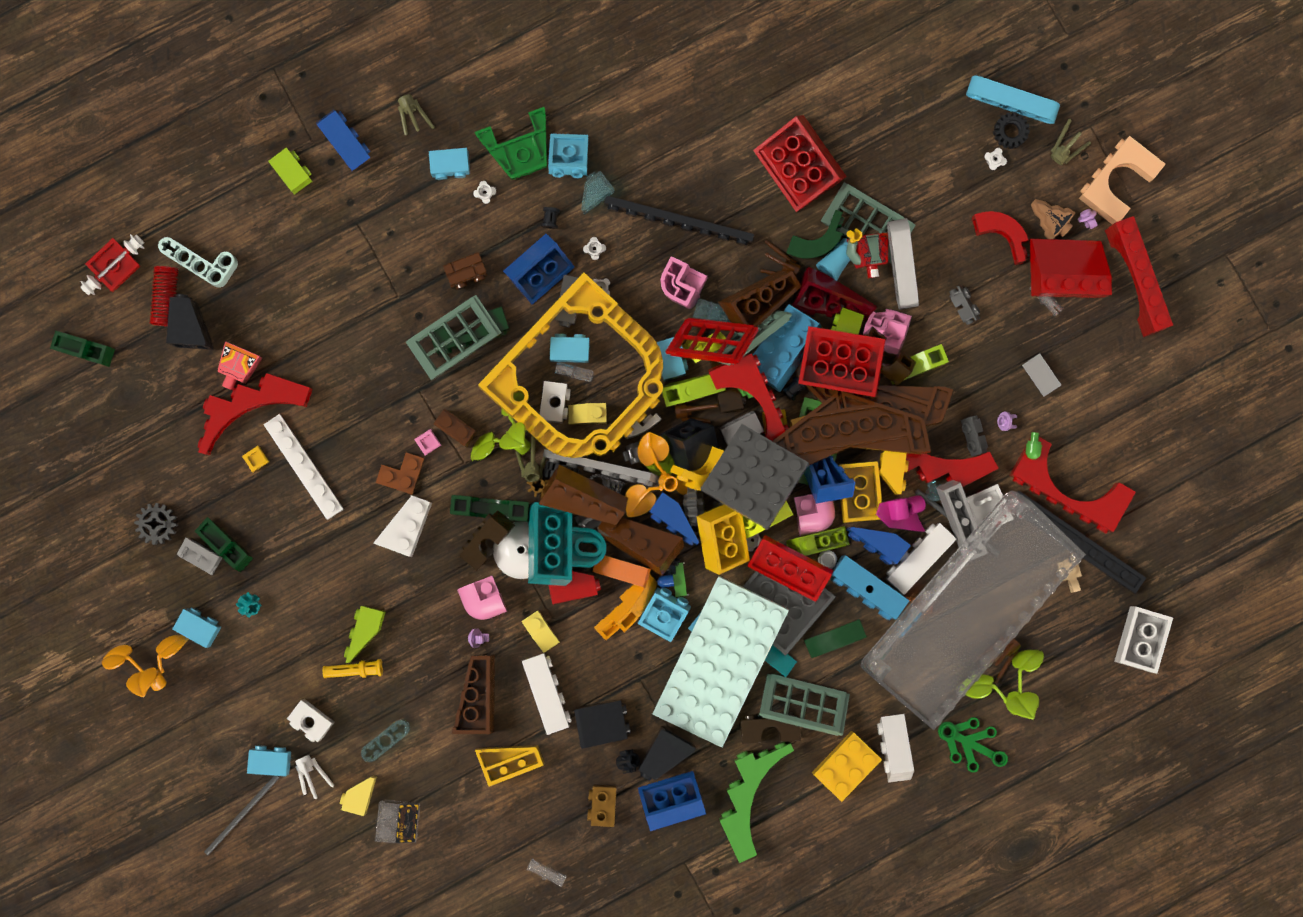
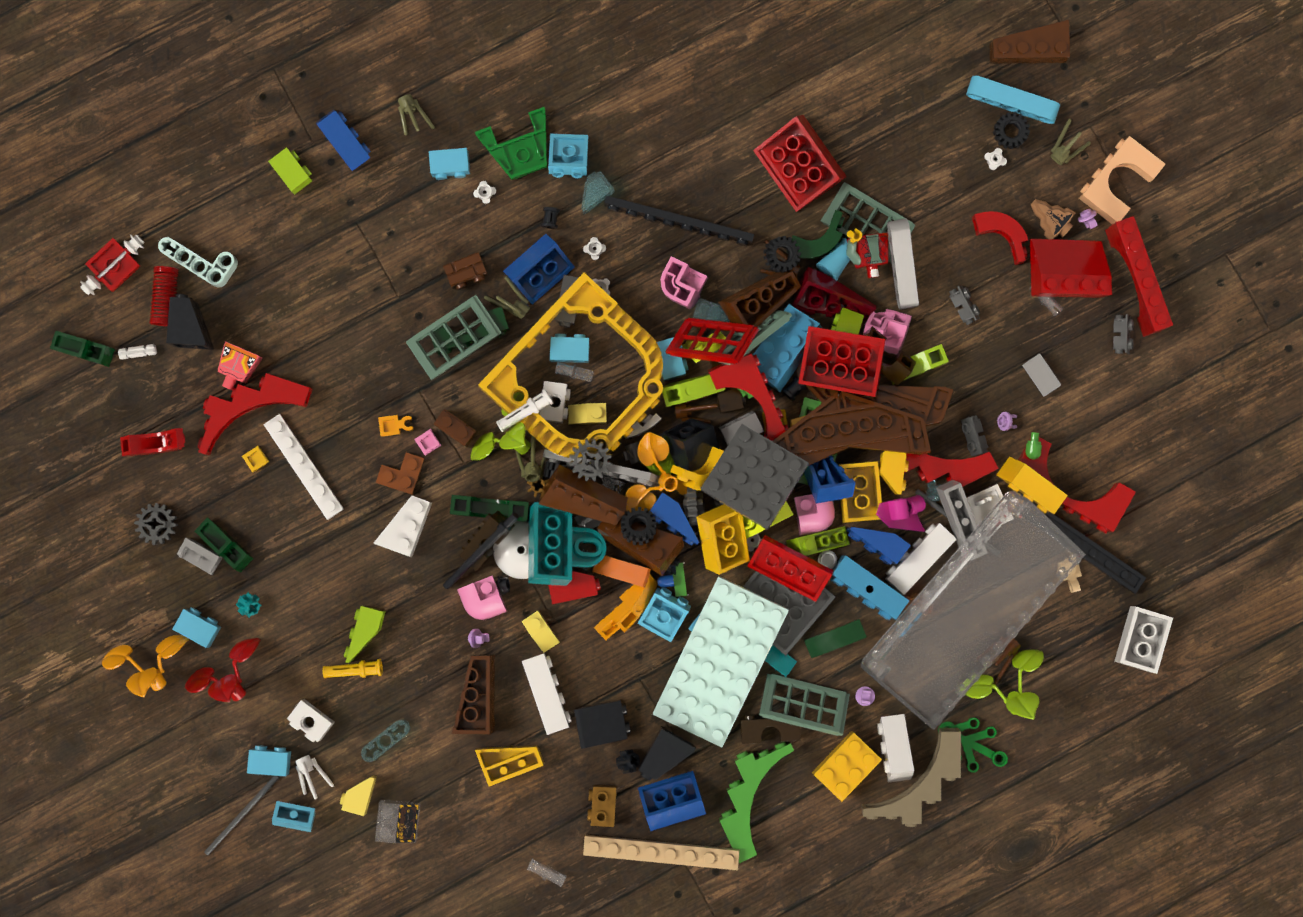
none -> white axle [118,344,157,359]
none -> red arch [120,428,185,457]
none -> red plant [185,638,261,702]
none -> medium azure brick [272,801,315,832]
none -> light orange plate [378,415,413,437]
none -> black bar [443,513,519,589]
none -> olive plant [484,276,531,319]
none -> black plate [495,576,510,595]
none -> white pin [496,389,554,432]
none -> dark grey gear [569,438,612,481]
none -> tan plate [583,835,740,870]
none -> black tyre [621,507,656,545]
none -> black tyre [763,236,801,273]
none -> lavender plate [855,686,875,706]
none -> dark tan arch [861,728,961,827]
none -> reddish brown wedge [989,20,1070,64]
none -> yellow wedge [996,456,1068,514]
none -> dark grey hinge [1113,314,1134,354]

